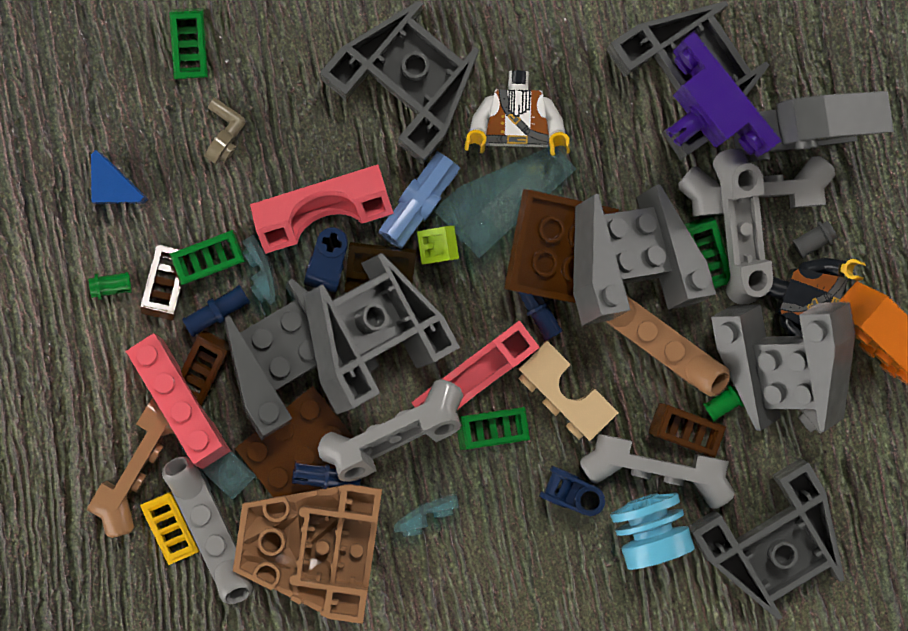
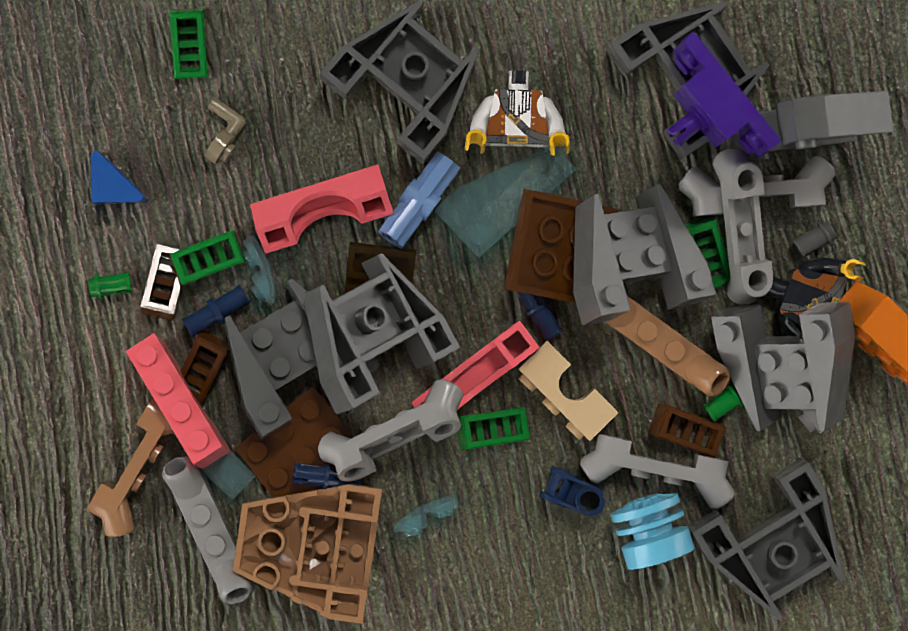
yellow slope [140,491,200,565] -> none
dark blue piece [304,227,348,294] -> none
lime bracket [417,225,459,265] -> none

